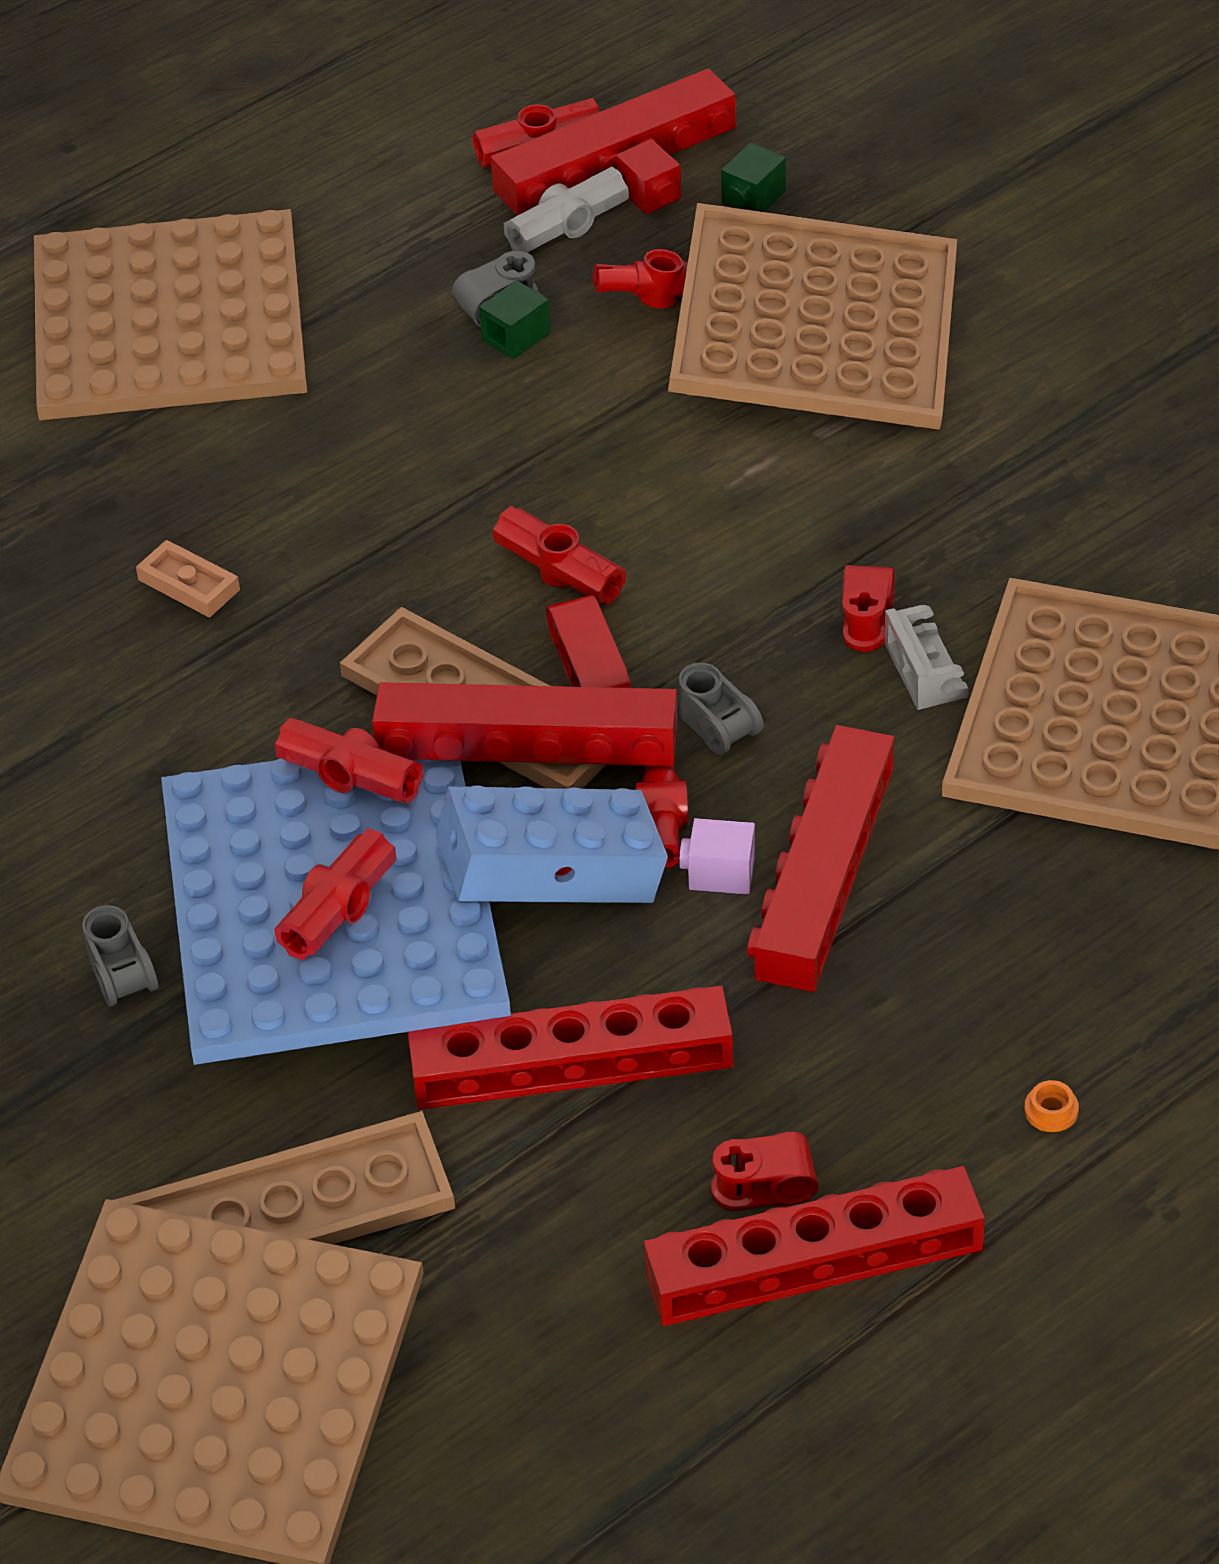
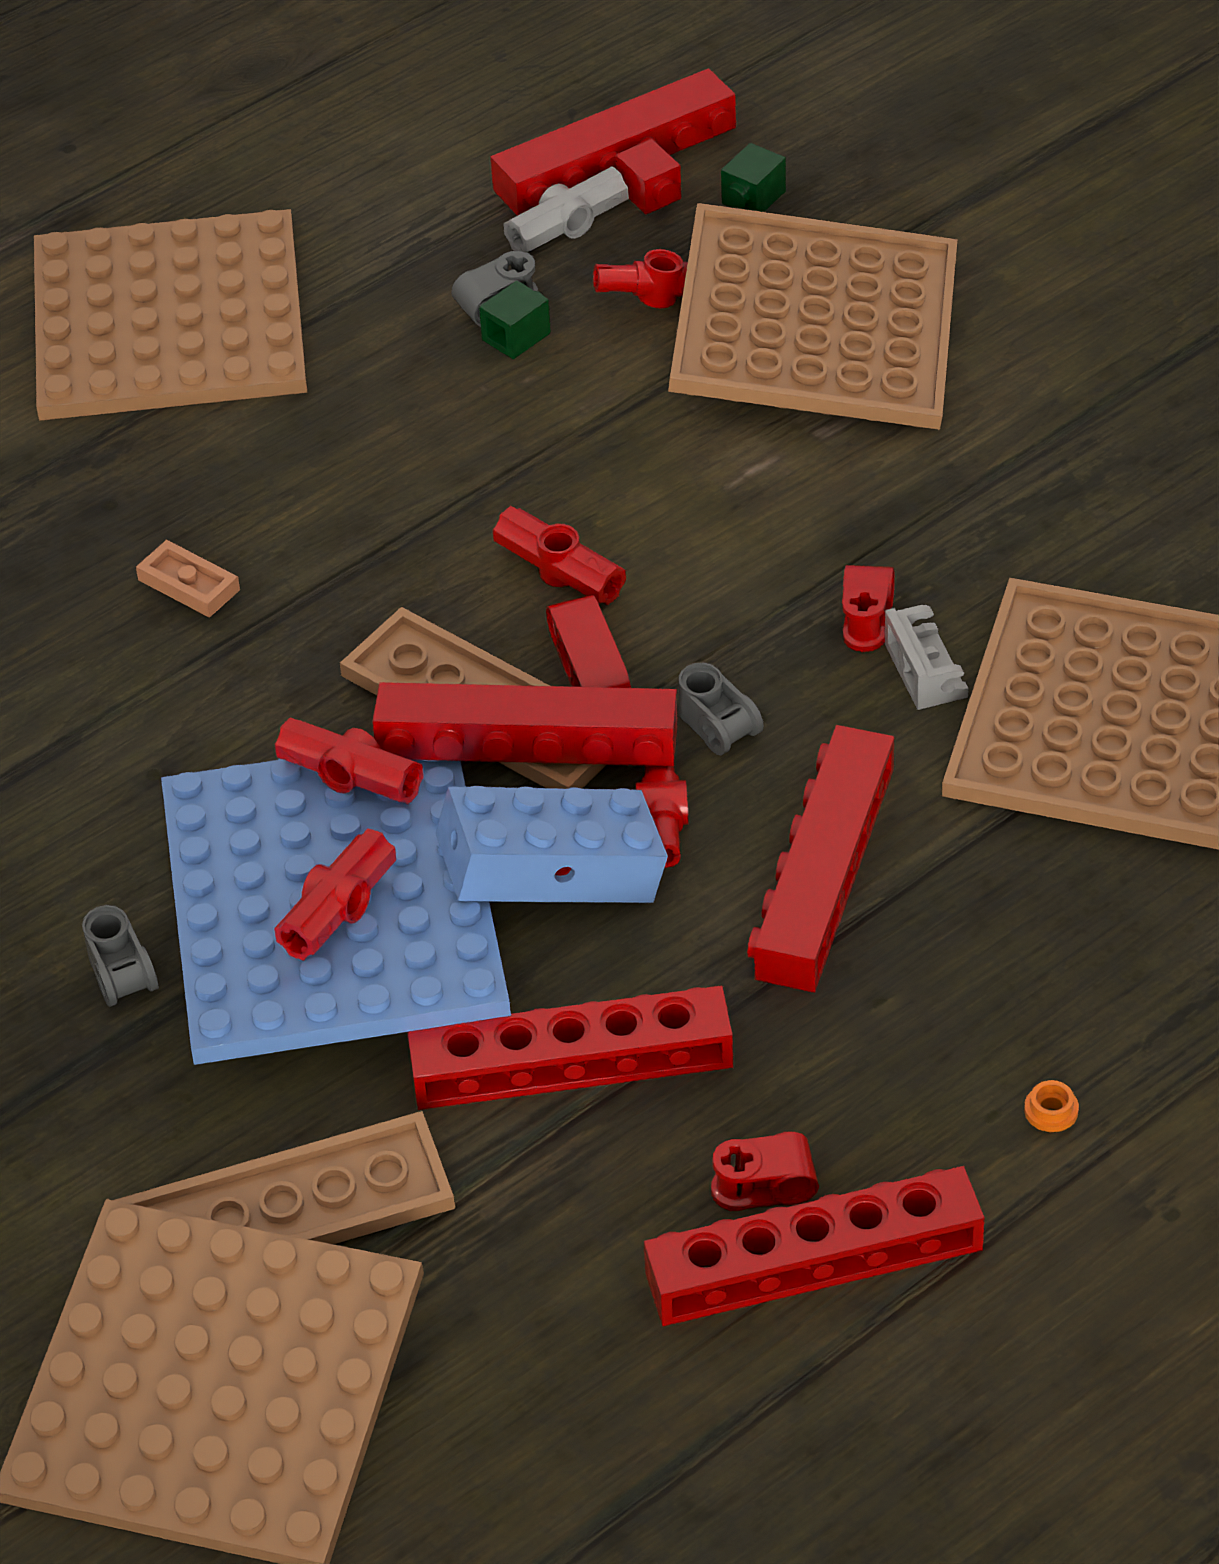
red piece [472,98,599,168] -> none
lavender brick [680,818,755,895] -> none

